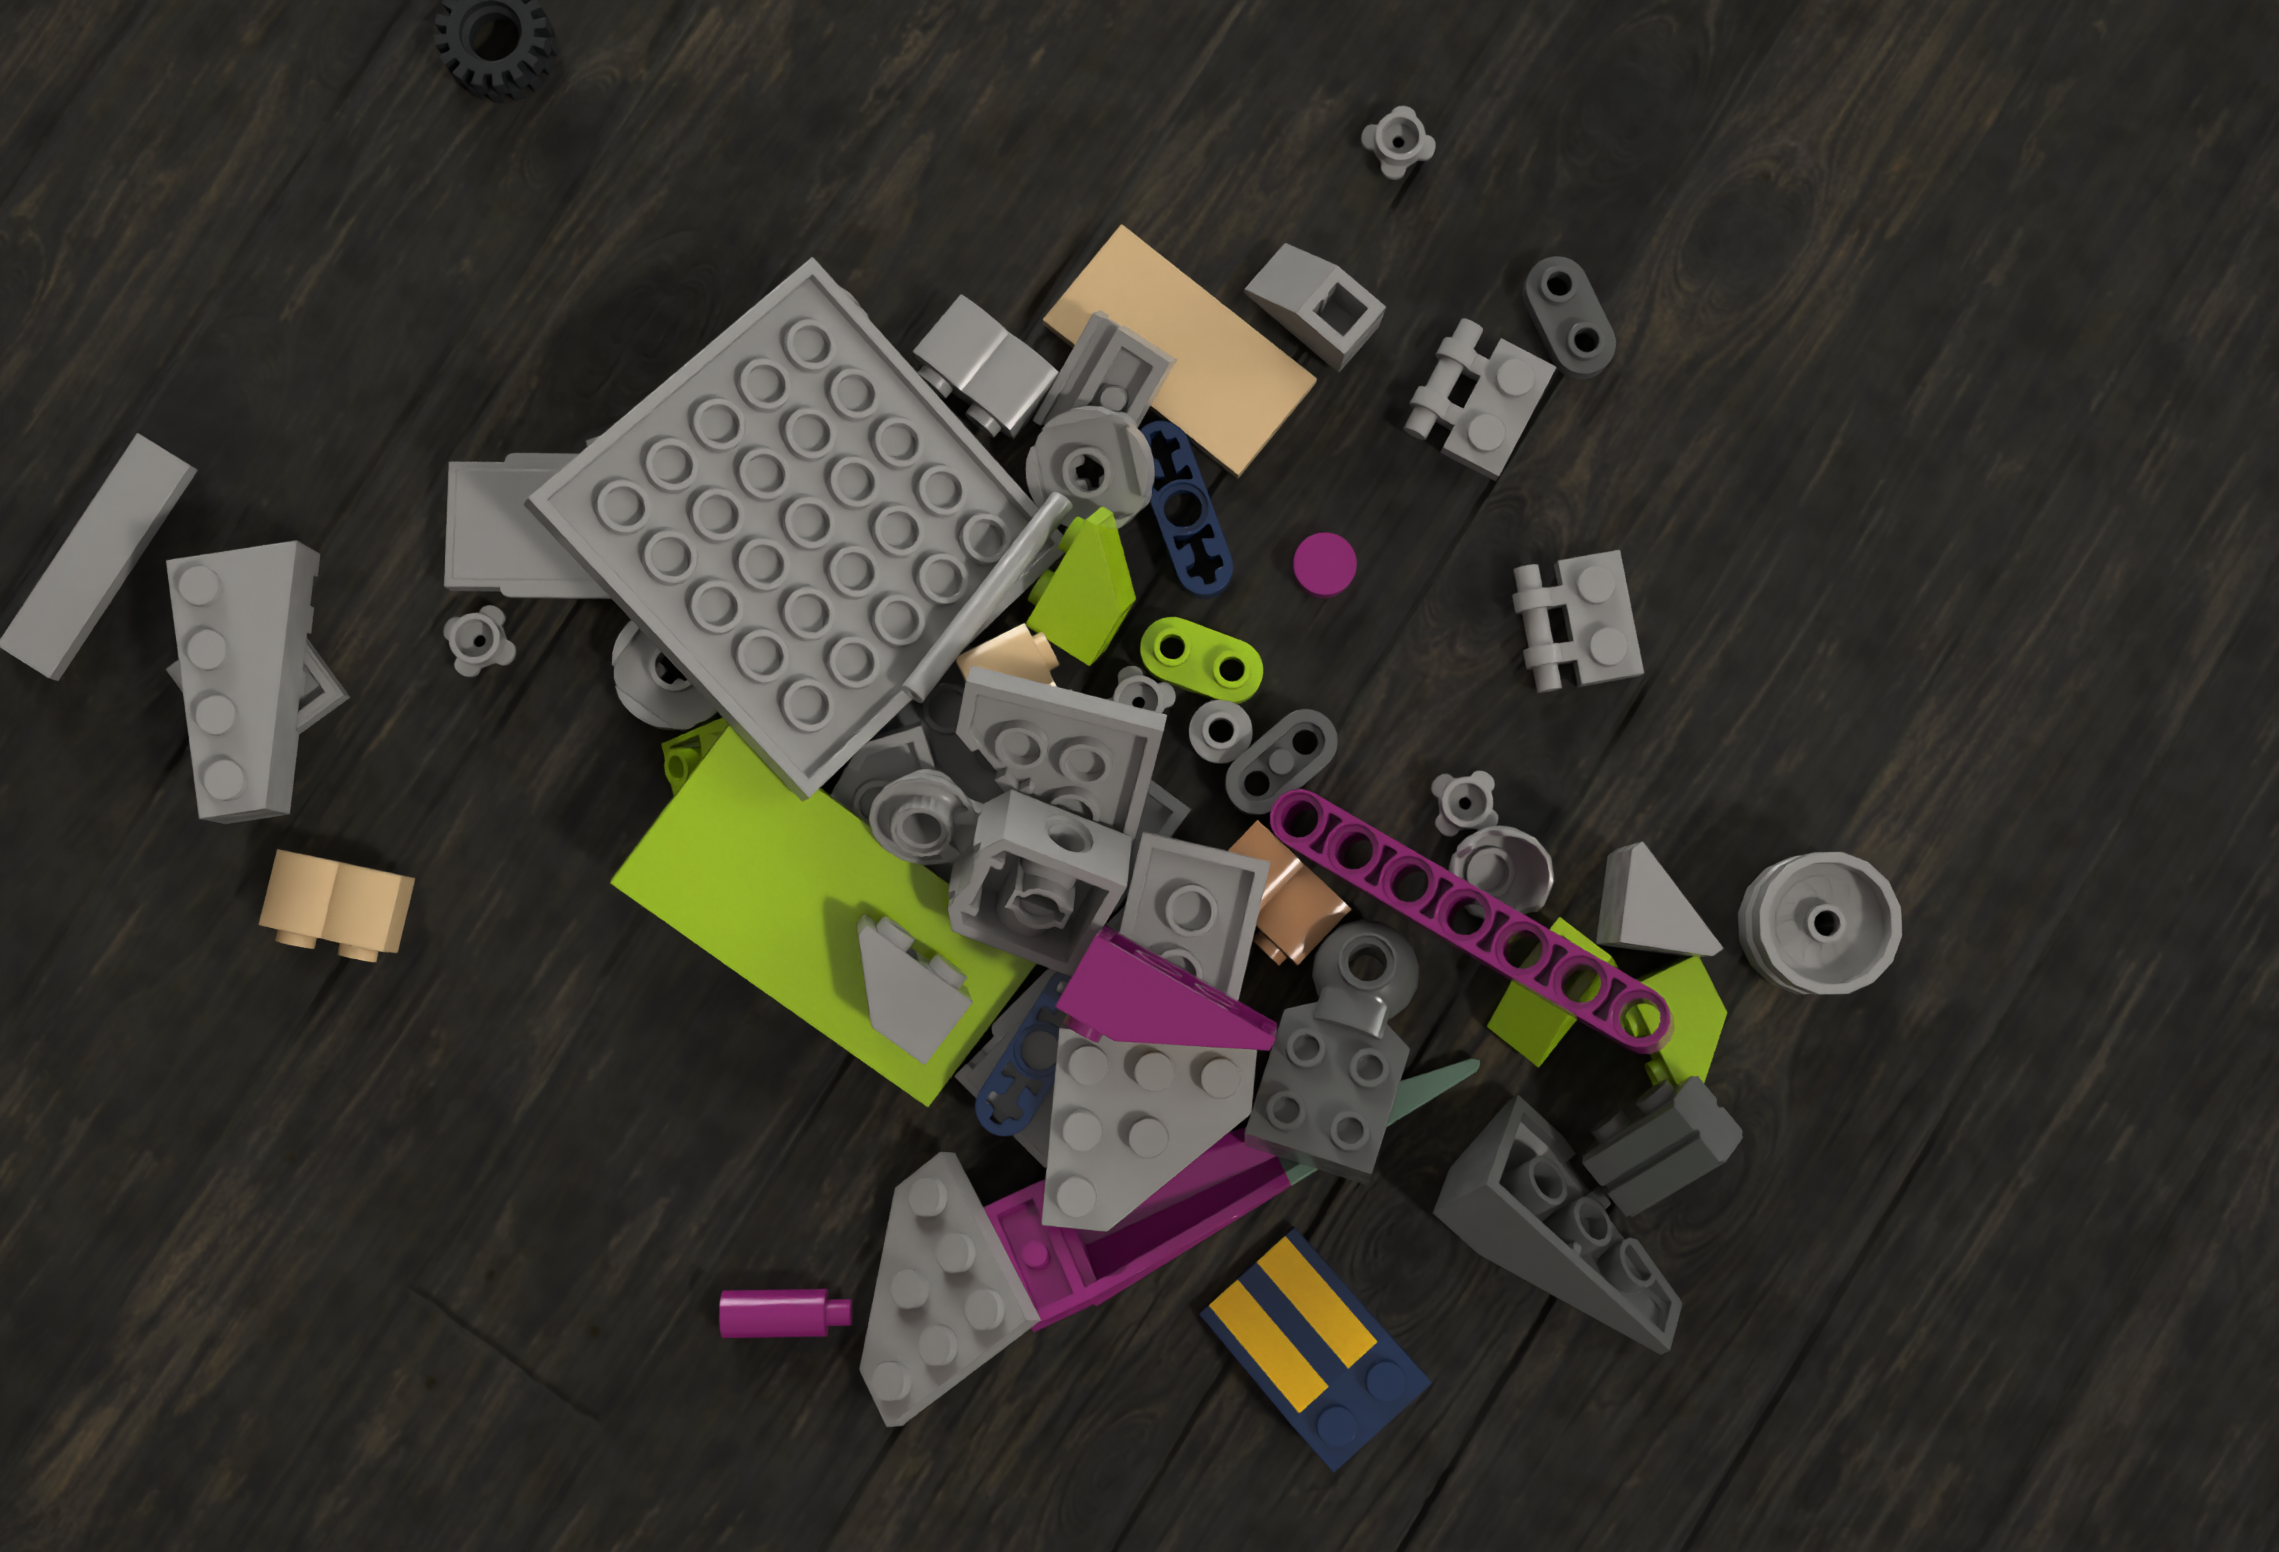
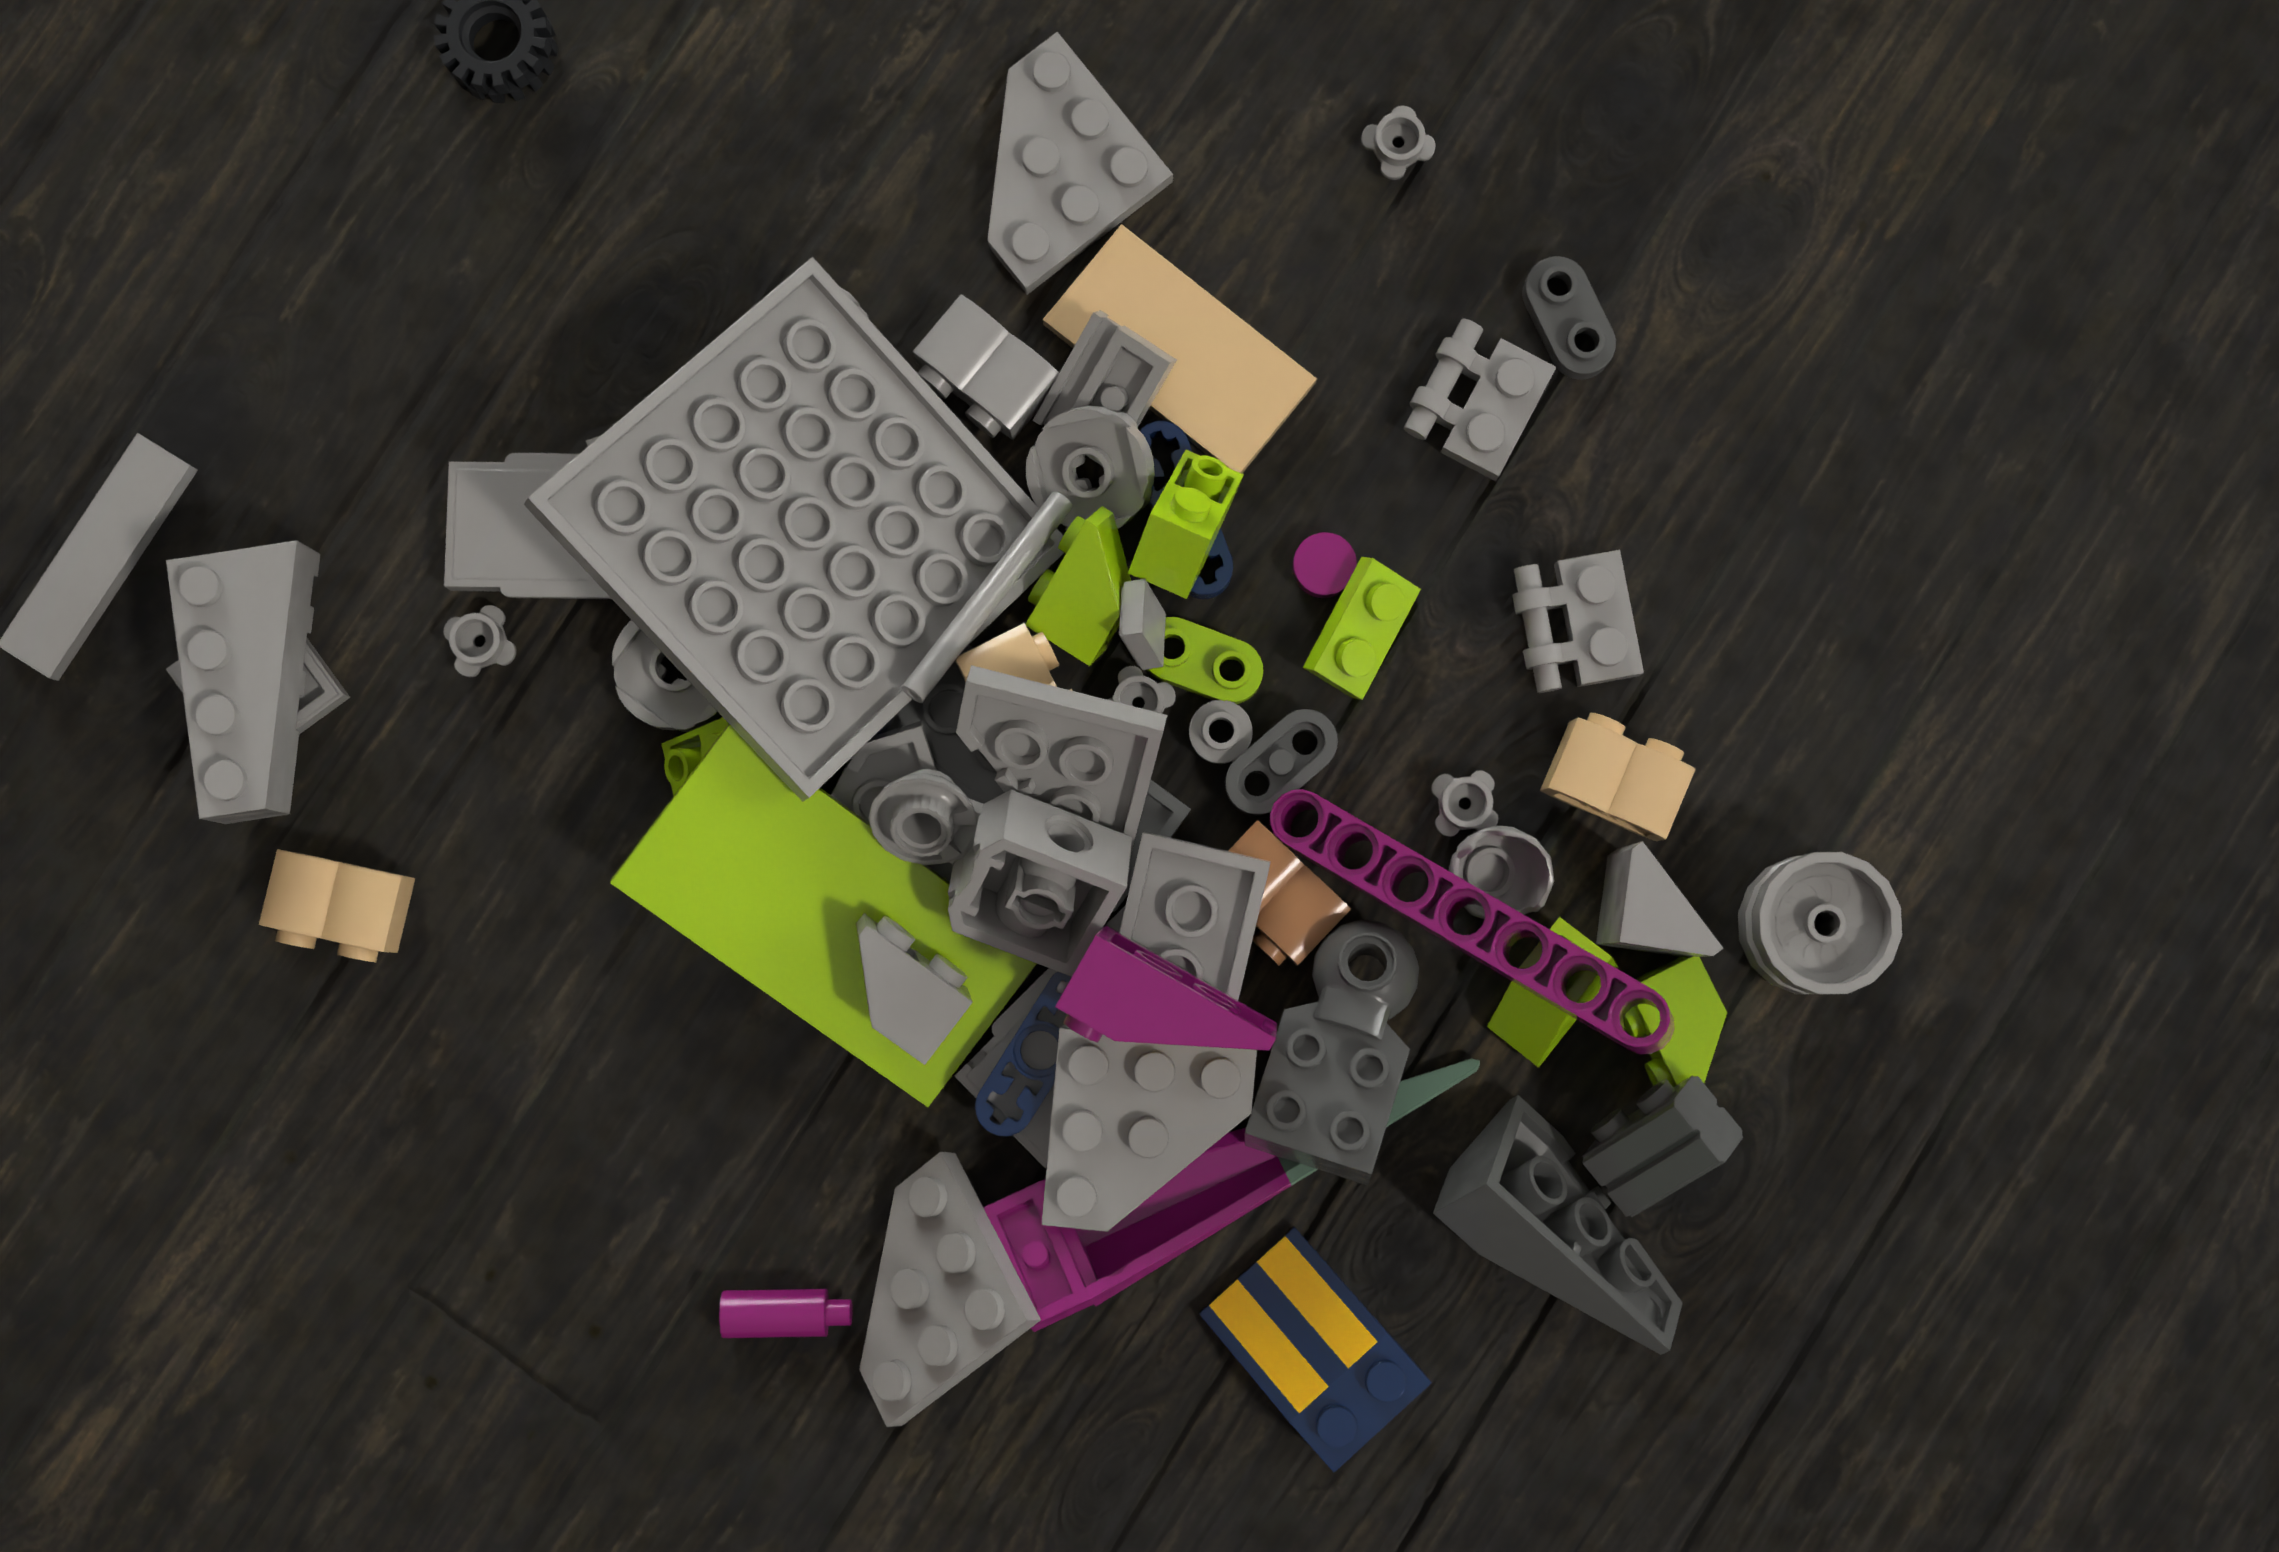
light grey slope [1244,243,1386,373] -> none
none -> light grey plate [987,32,1173,295]
none -> light grey tile [1119,579,1166,670]
none -> lime slope [1128,449,1244,599]
none -> lime plate [1303,557,1421,700]
none -> tan brick [1540,713,1696,841]

